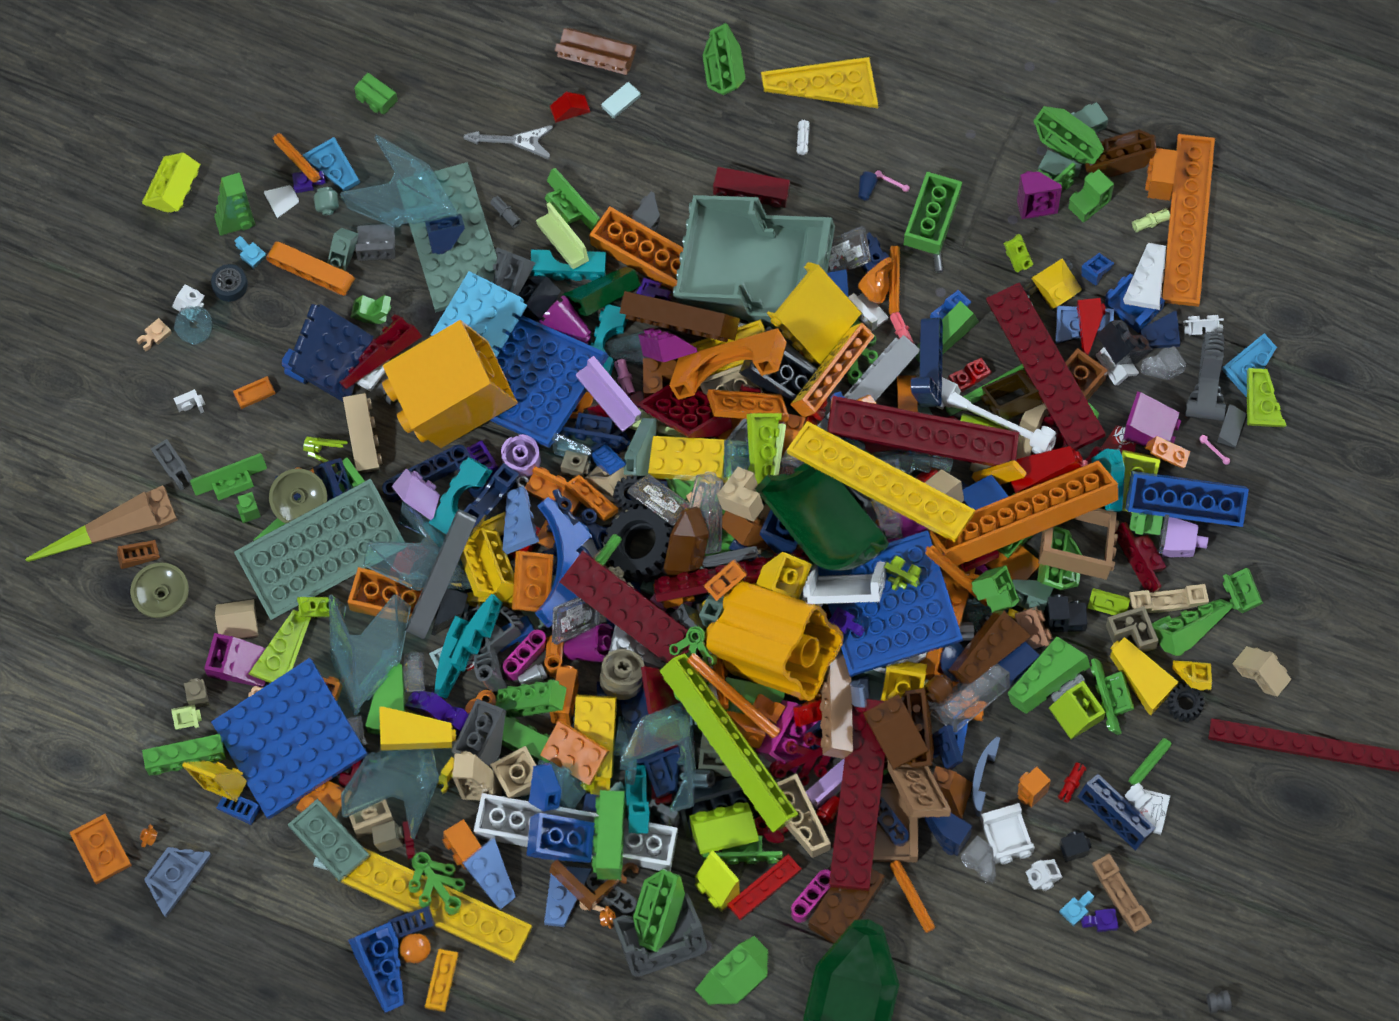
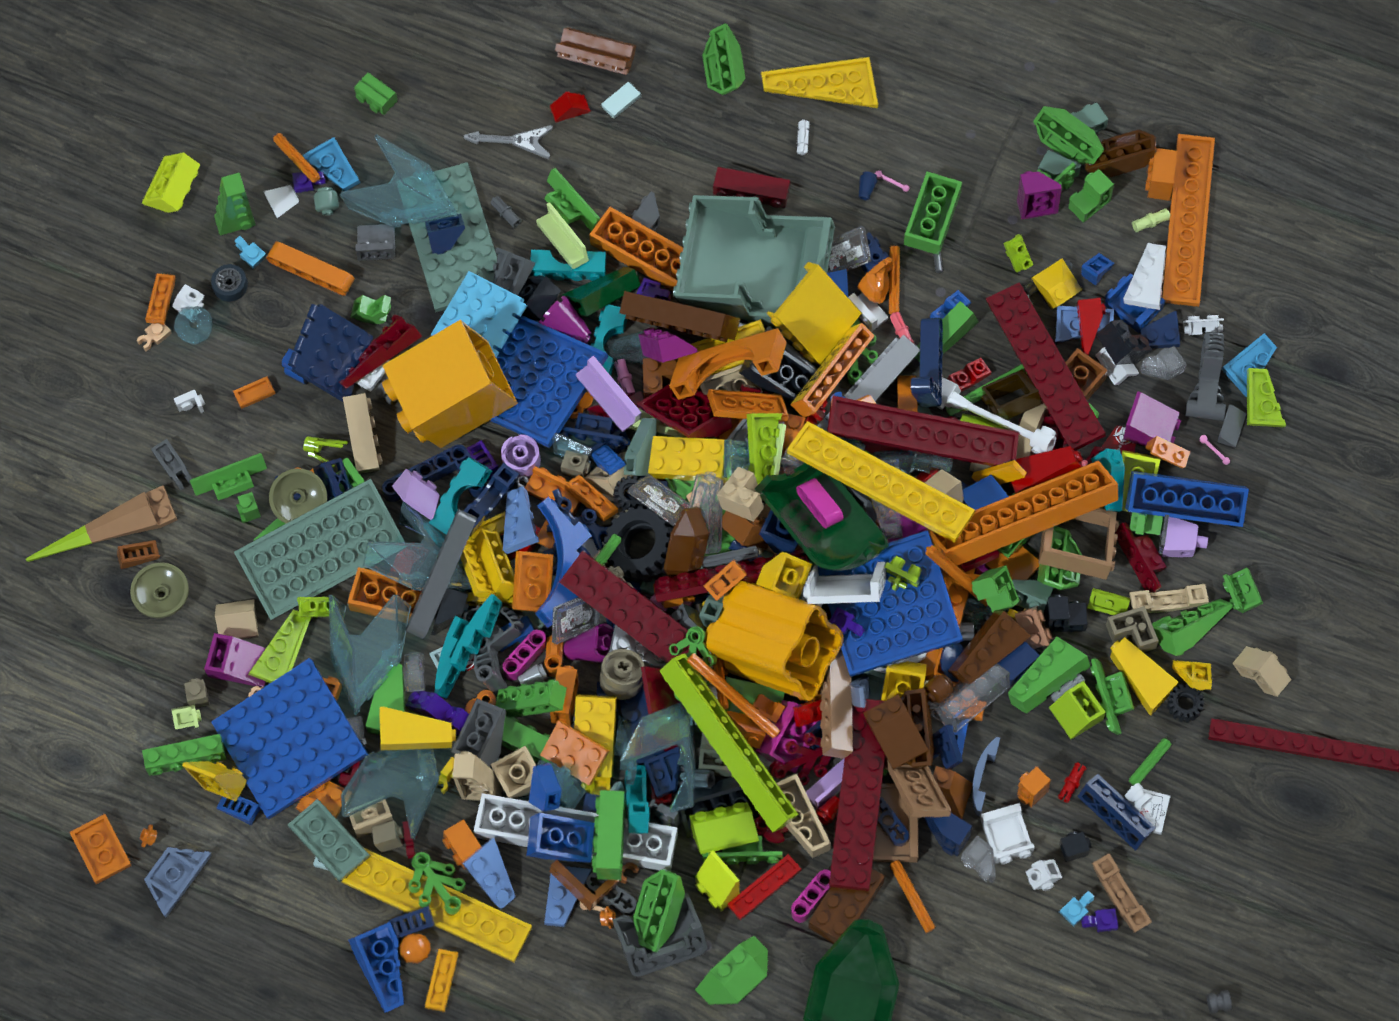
sand green slope [327,228,359,271] -> none
none -> orange tile [145,273,176,325]
none -> dark pink beam [796,478,844,529]

